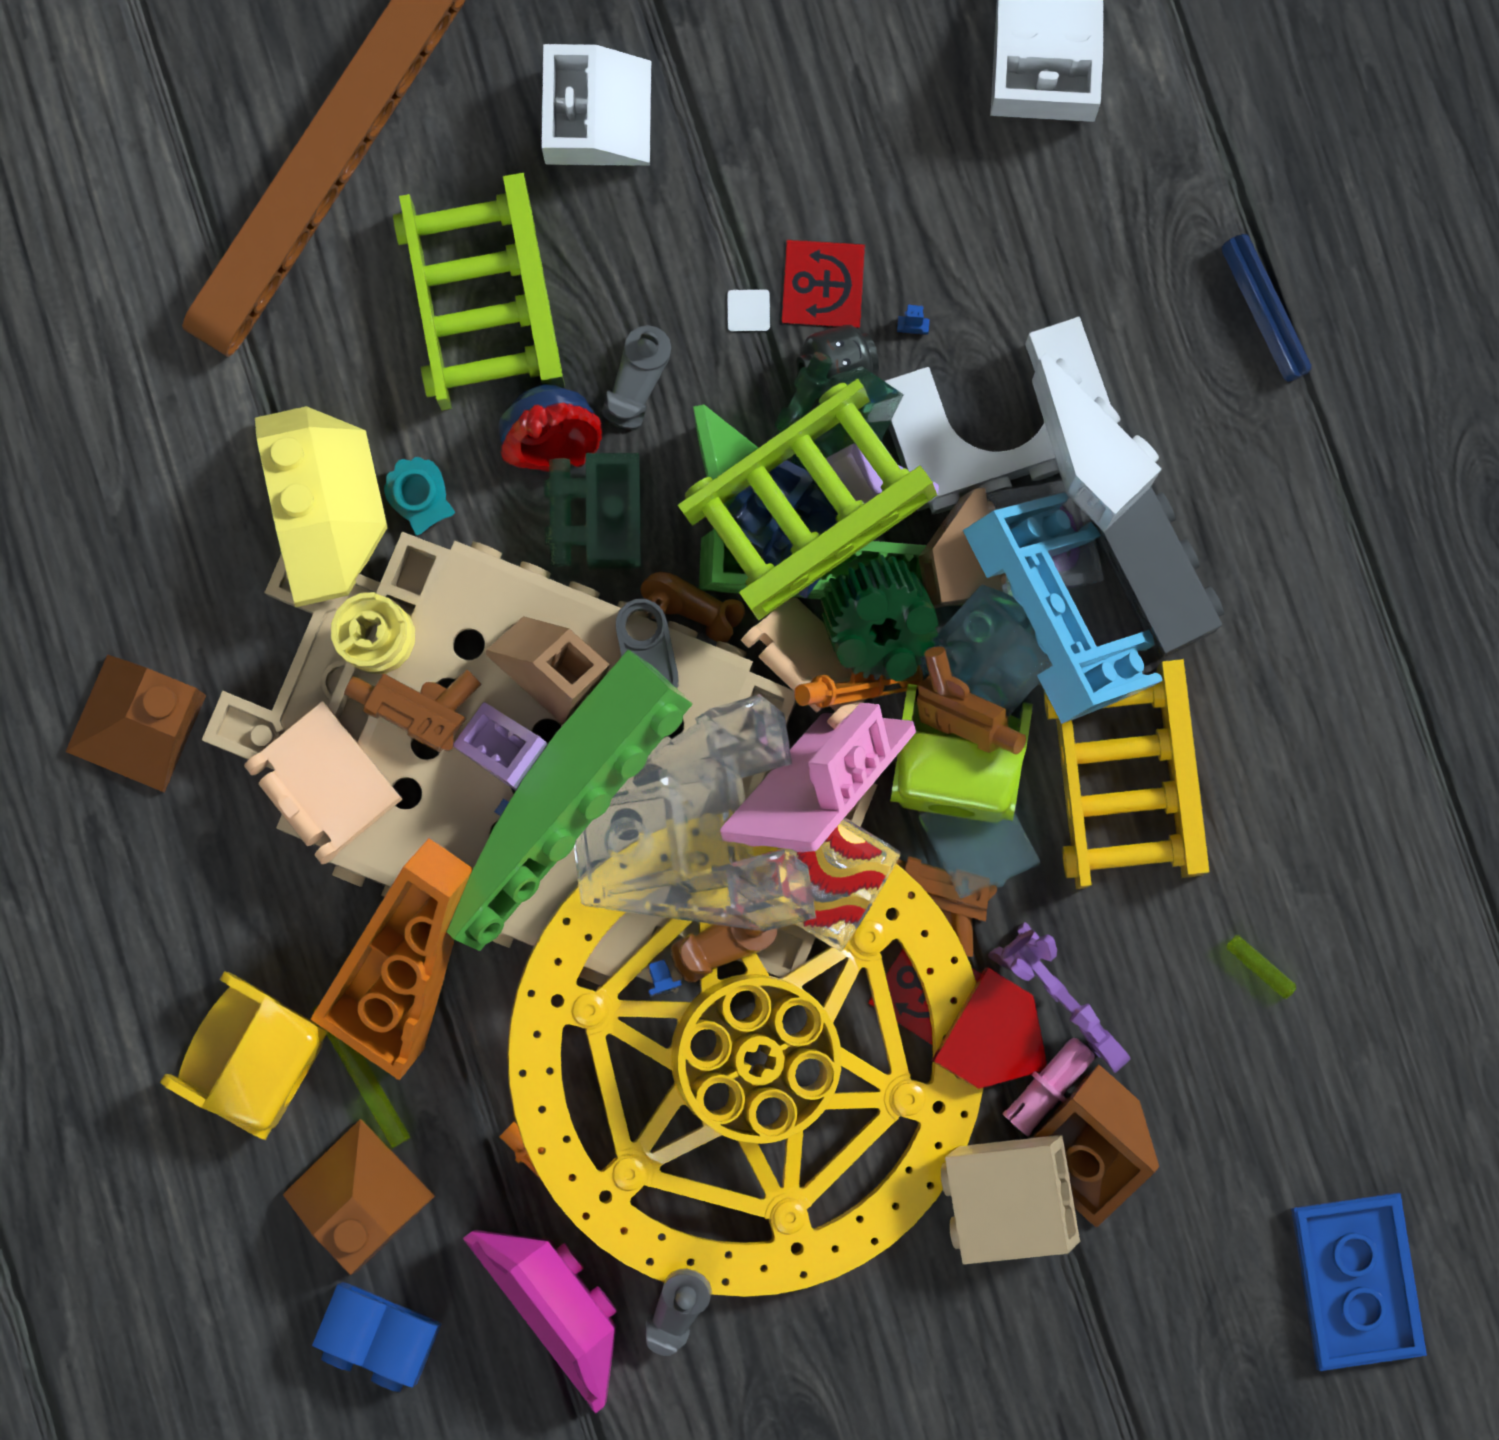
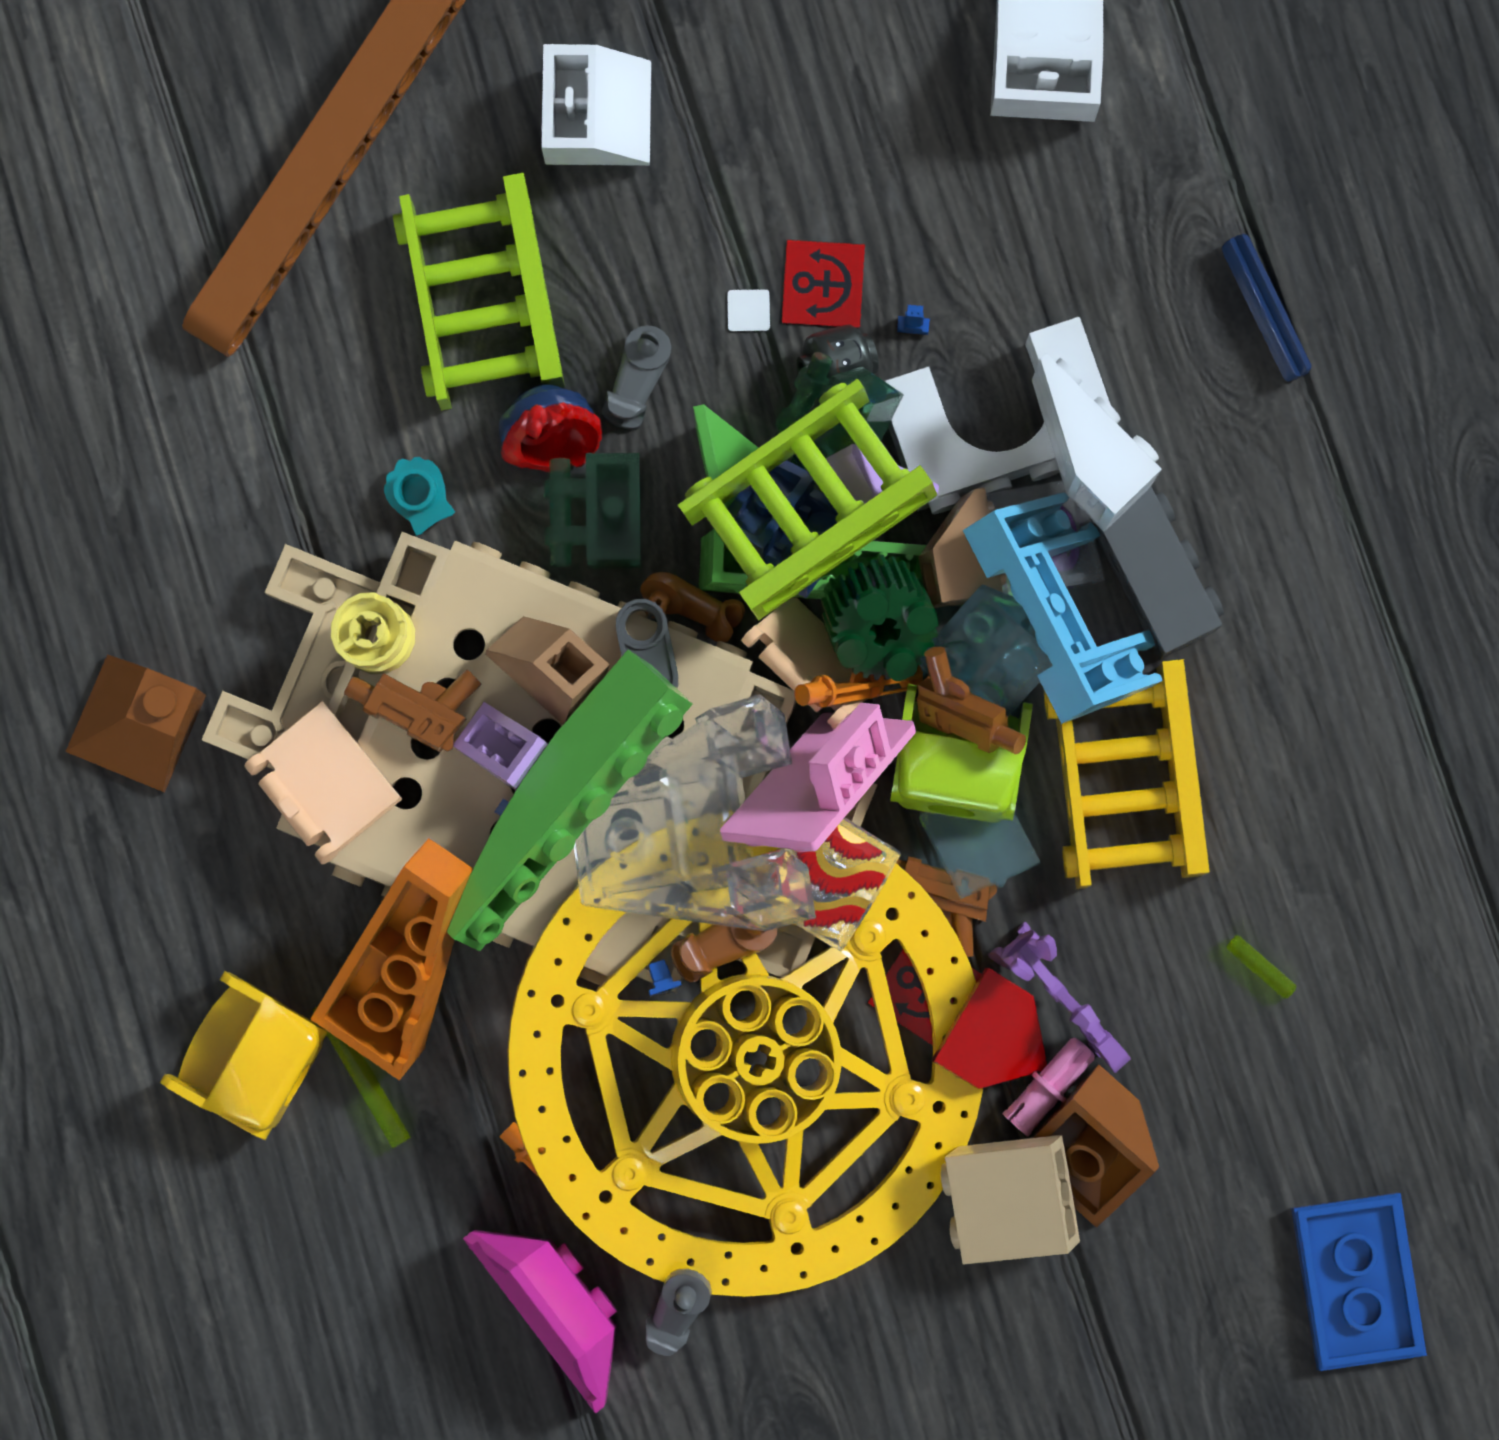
light yellow wedge [255,406,388,607] -> none
dark orange slope [283,1119,435,1275] -> none
blue brick [312,1282,442,1392] -> none

